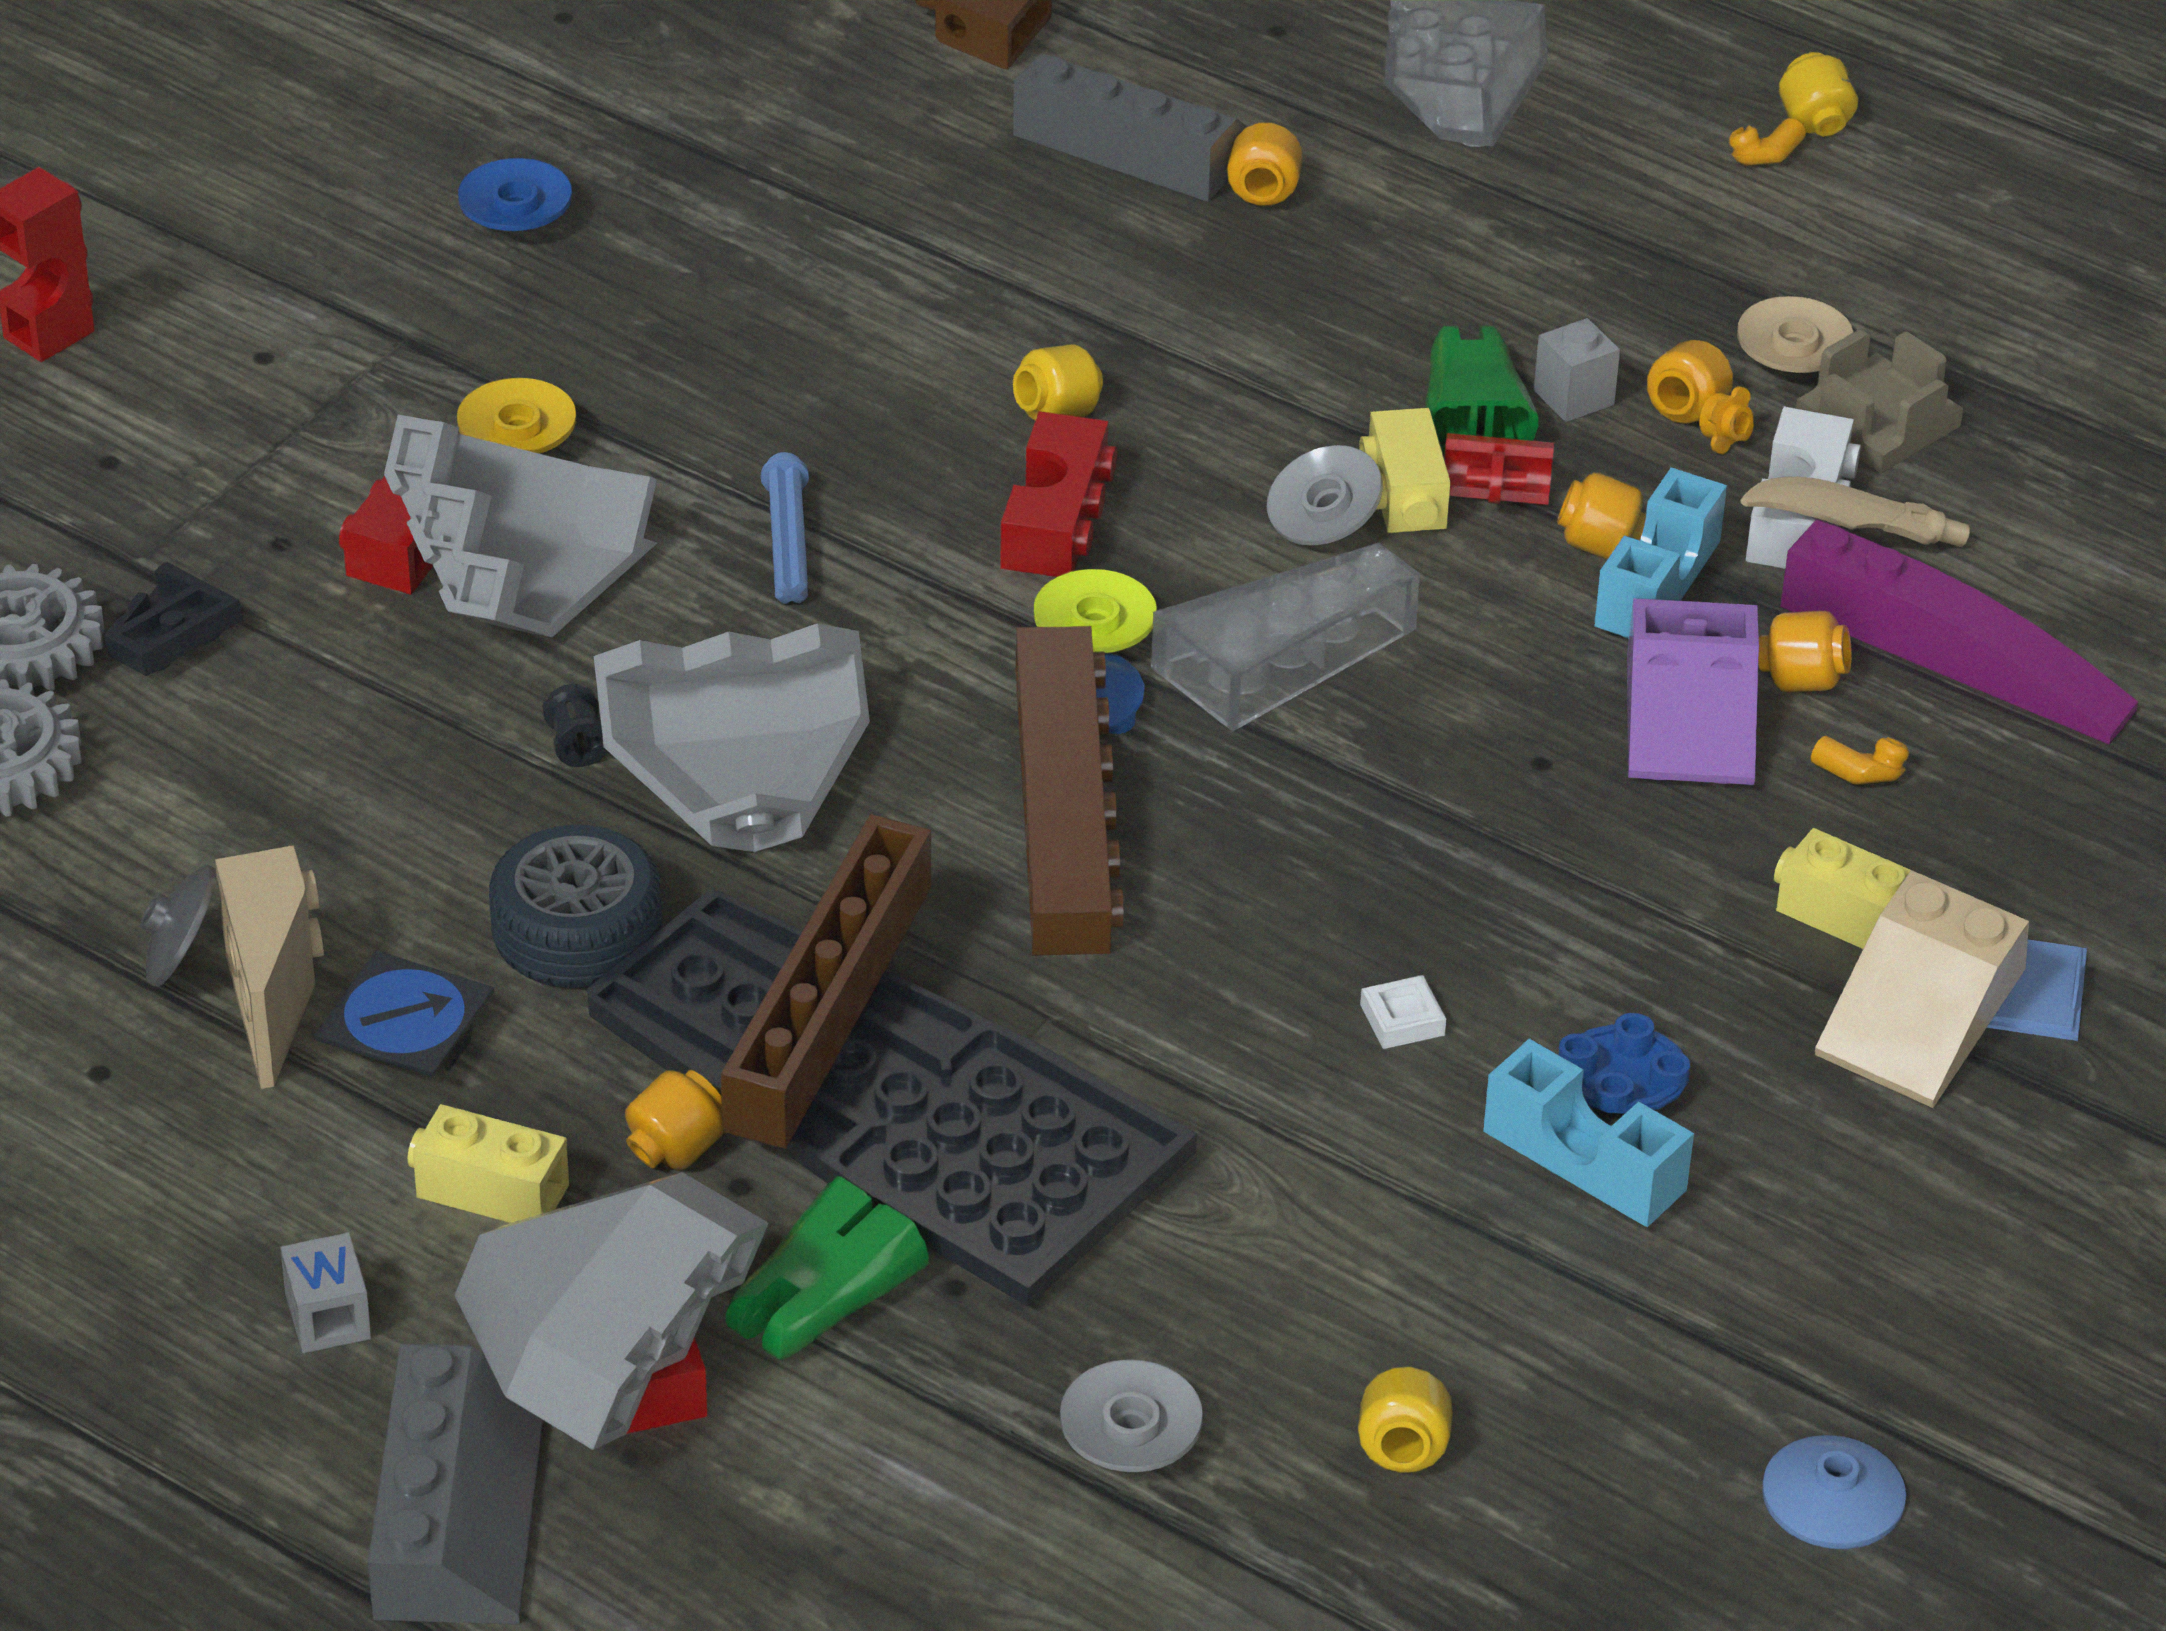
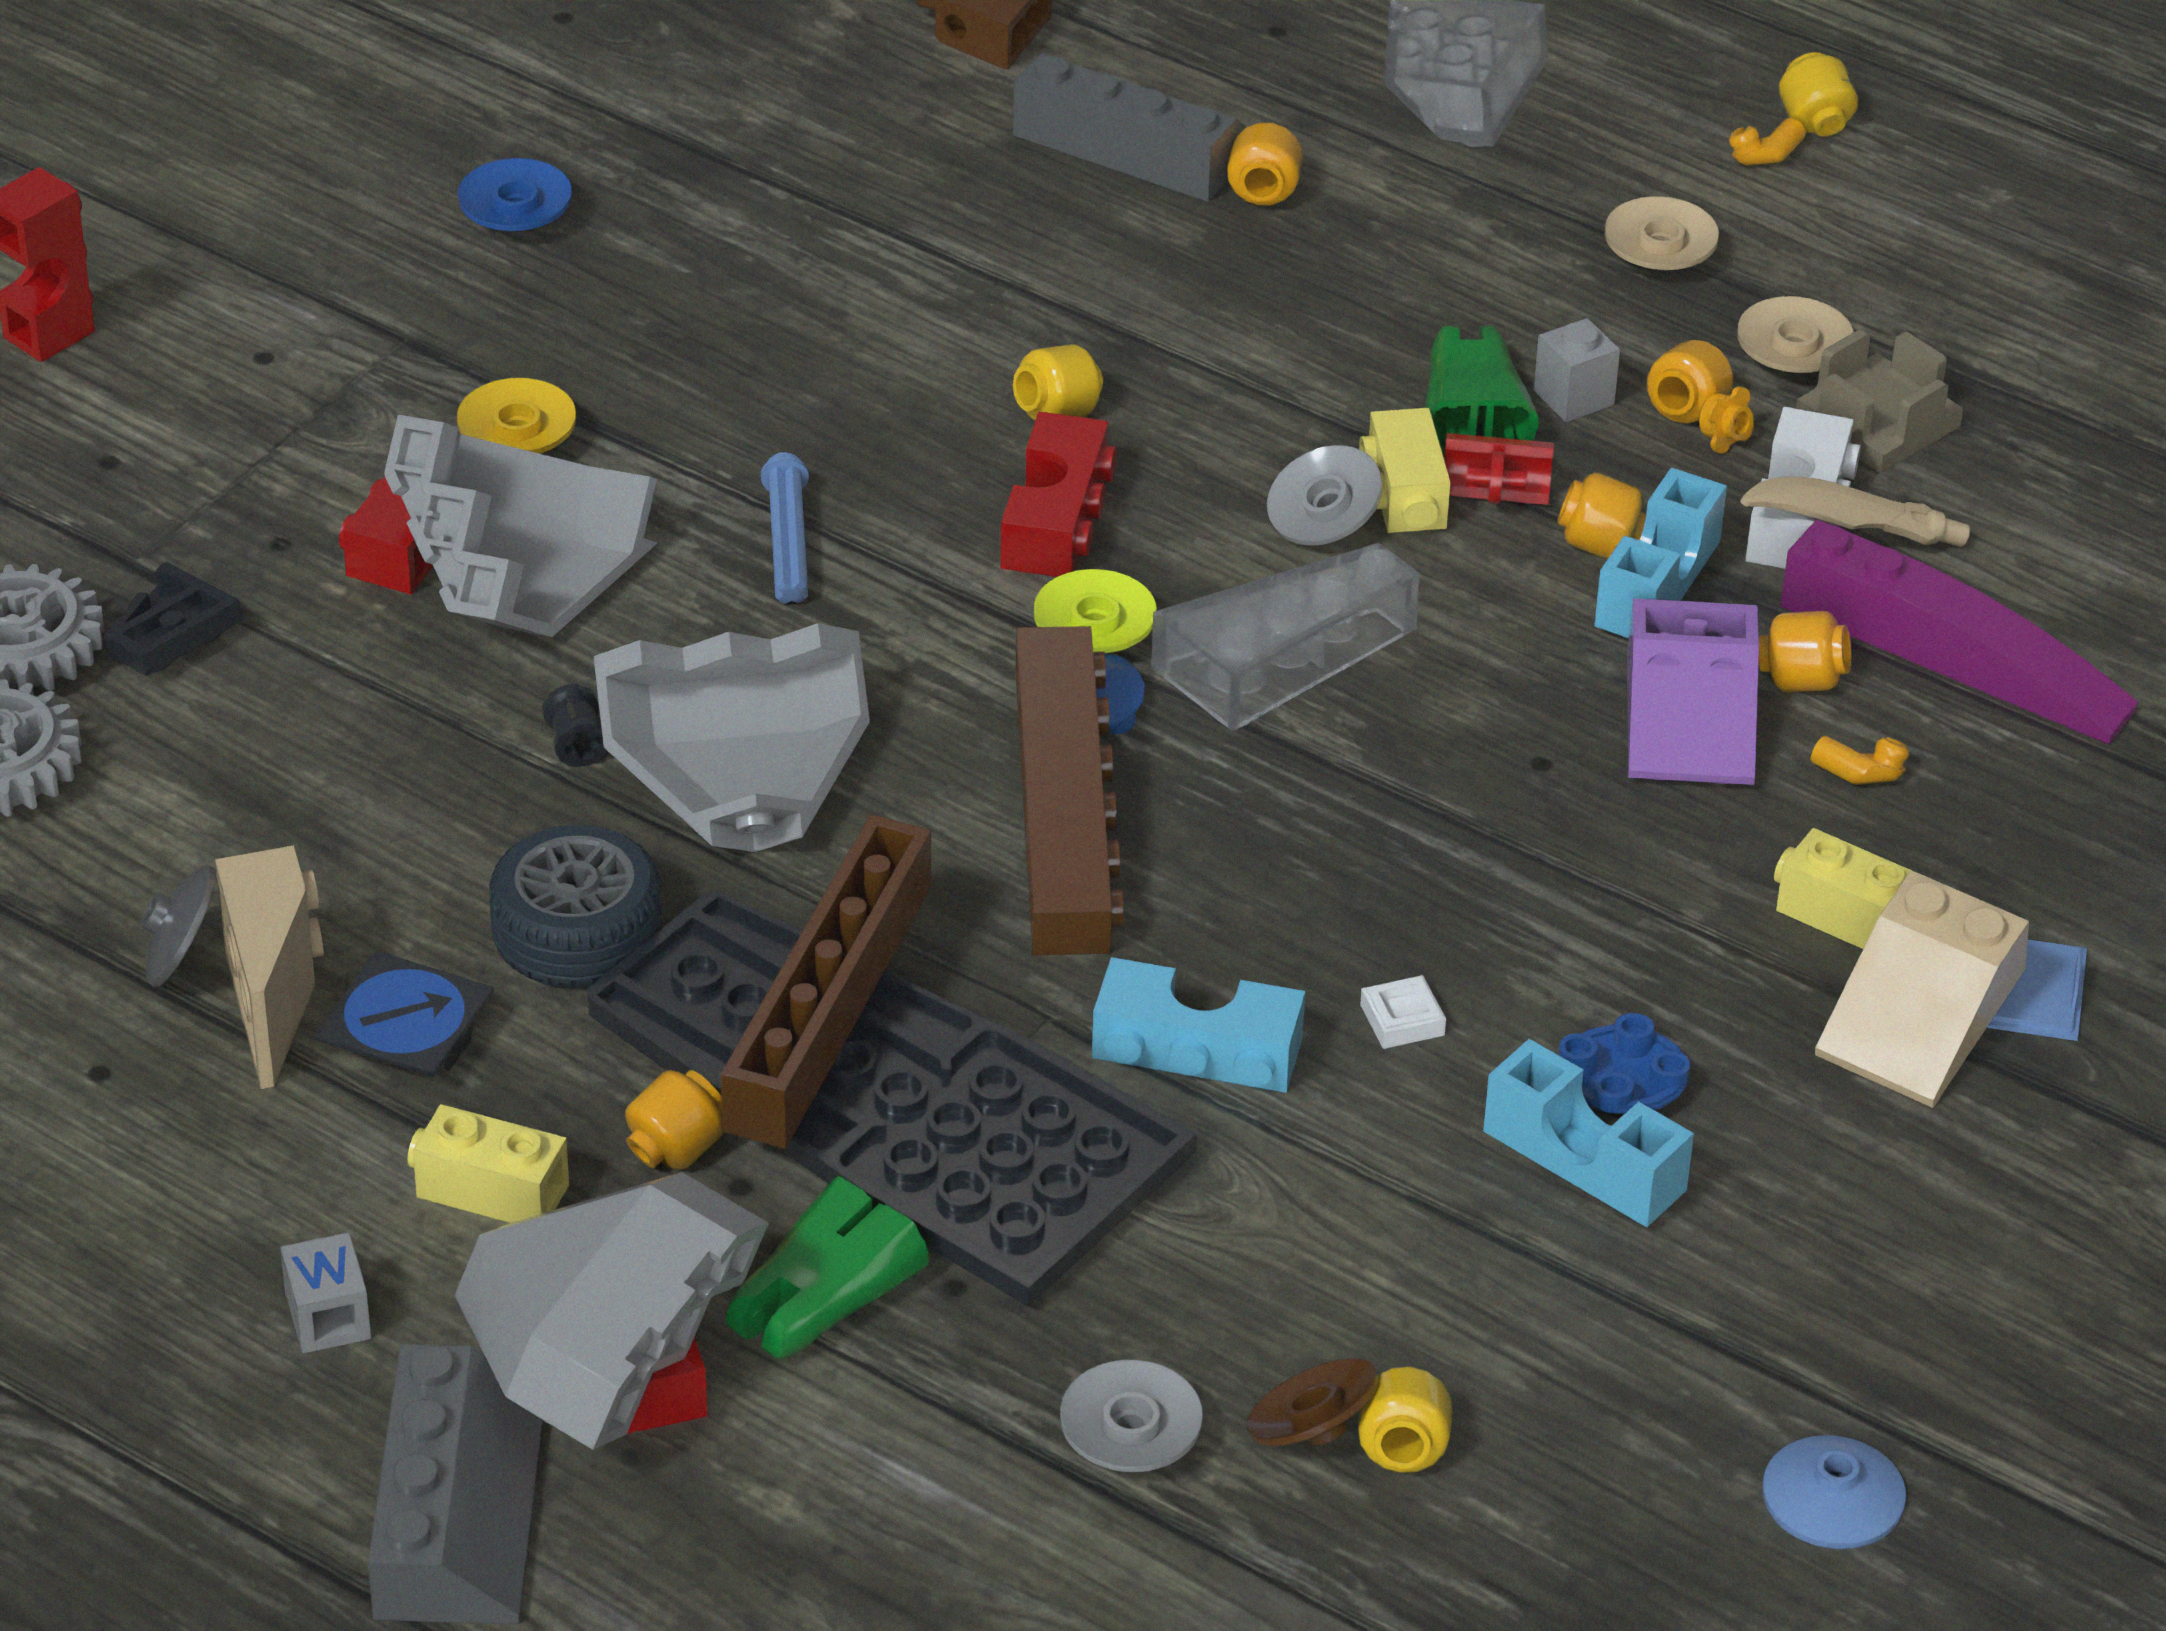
none -> medium azure arch [1092,957,1305,1093]
none -> reddish brown dish [1246,1358,1379,1446]
none -> tan dish [1605,196,1719,270]

